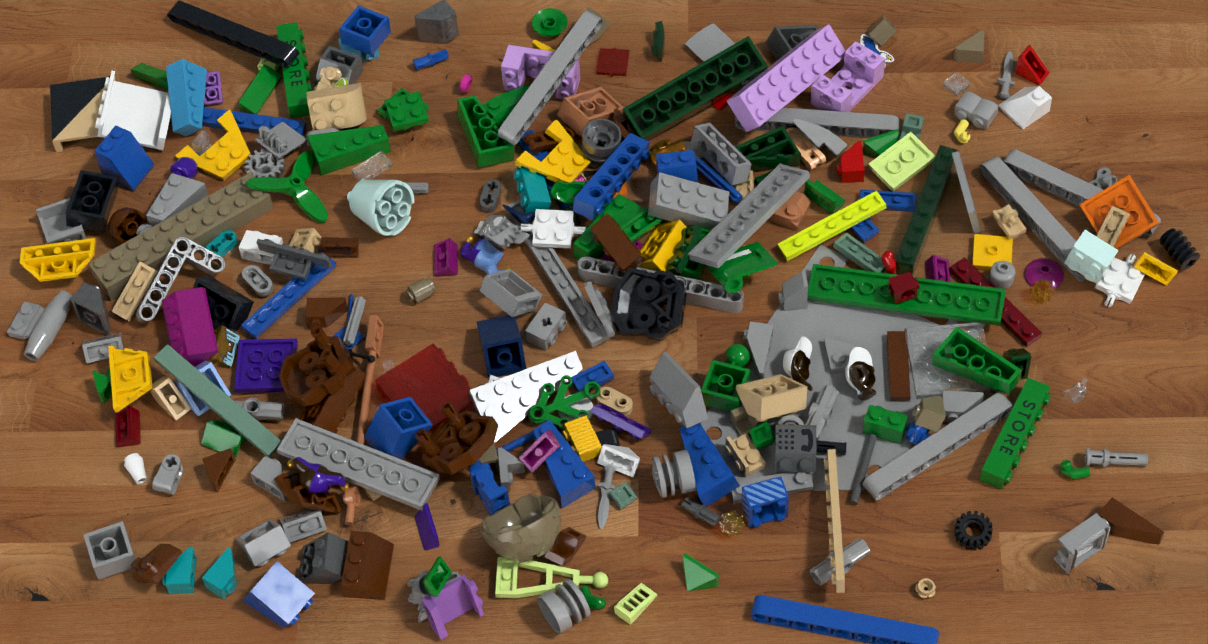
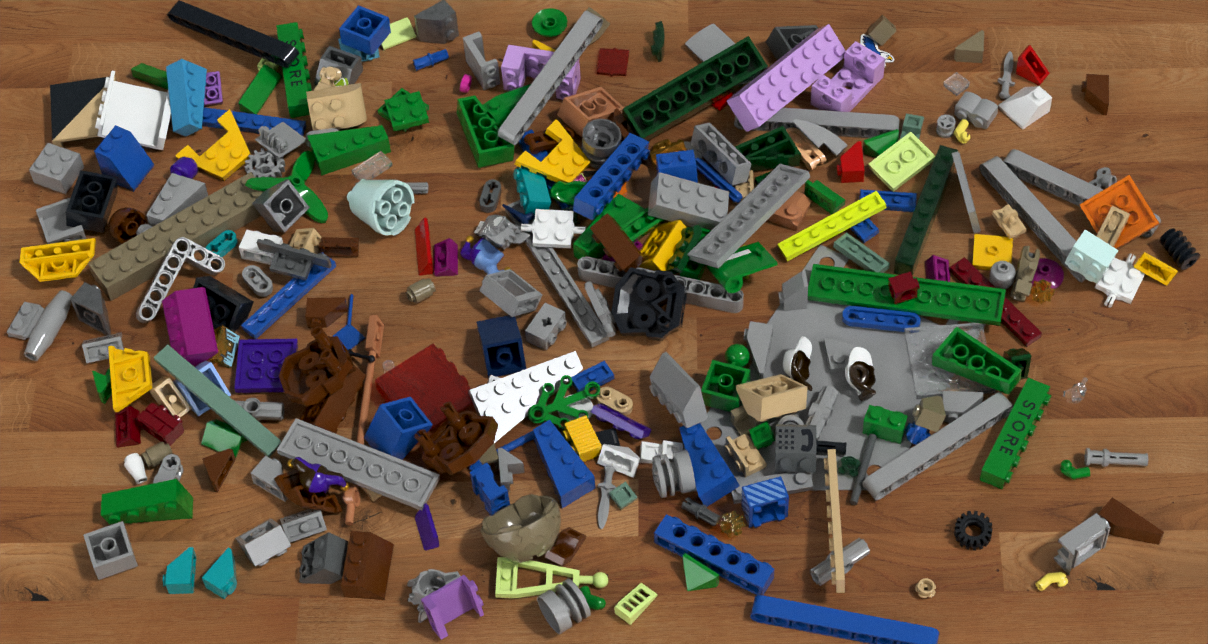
tan plate [112,262,158,321] -> none
reddish brown slope [131,544,182,584] -> none
clear plate [192,130,211,156] -> none
slope [243,561,315,628] -> none
light grey axle [343,296,366,346] -> none
green slope [423,556,452,597] -> none
magenta slope [519,429,560,473] -> none
red arm [881,250,897,275] -> none
reddish brown tile [887,331,911,401] -> none
none -> light grey brick [29,143,84,194]
none -> green wedge [101,479,193,525]
none -> dark red brick [137,402,184,446]
none -> dark tan brick [141,441,173,468]
none -> flat silver slope [252,179,310,232]
none -> yellowish green slope [381,17,416,50]
none -> red slope [415,217,433,276]
none -> light grey panel [463,31,500,90]
none -> white slope [639,440,683,464]
none -> blue brick [654,514,774,595]
none -> clear green plate [838,456,861,477]
none -> blue plate [842,306,921,333]
none -> light grey wheel [936,114,956,138]
none -> dark tan piece [1010,246,1040,302]
none -> light yellow arm [1036,572,1068,591]
none -> reddish brown slope [1081,74,1109,115]

